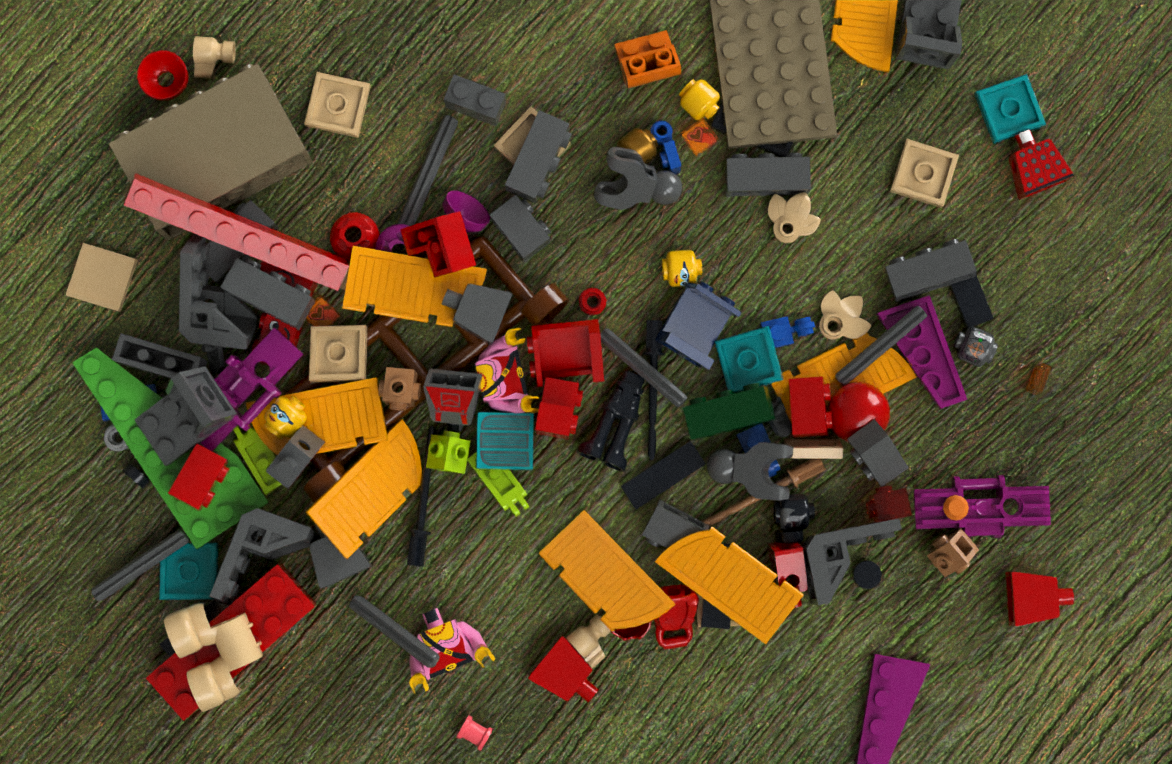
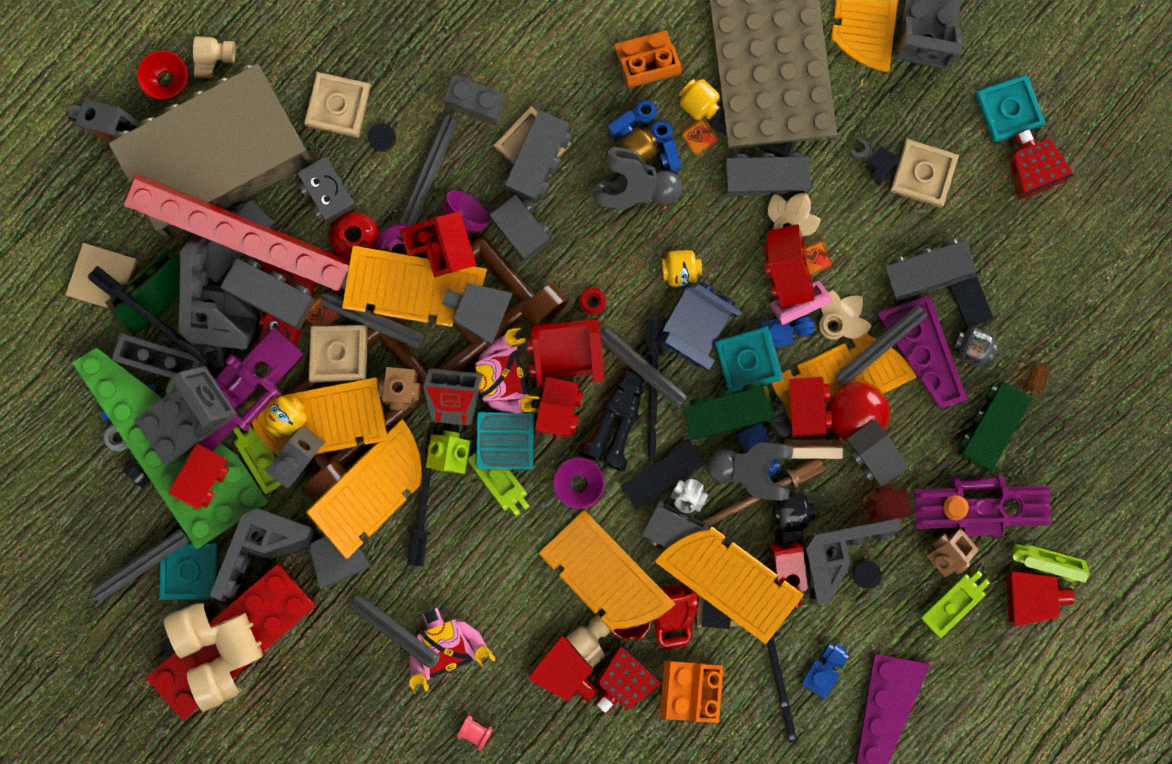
none -> dark grey torso [68,99,140,142]
none -> black piece [88,266,207,362]
none -> dark green brick [105,247,180,335]
none -> dark grey brick [297,156,357,225]
none -> dark grey axle [320,291,423,348]
none -> black tile [368,123,396,152]
none -> magenta piece [554,458,605,509]
none -> red torso [595,643,663,714]
none -> blue plate [607,100,657,141]
none -> orange brick [660,661,724,723]
none -> white gear [671,479,708,513]
none -> black piece [758,632,797,743]
none -> red brick [763,224,815,307]
none -> bright pink plate [770,281,832,325]
none -> blue plate [800,642,849,699]
none -> clear orange tile [805,240,834,275]
none -> black piece [850,139,900,186]
none -> lime hinge [919,570,990,639]
none -> dark green brick [958,381,1033,472]
none -> lime hinge [1011,544,1090,583]

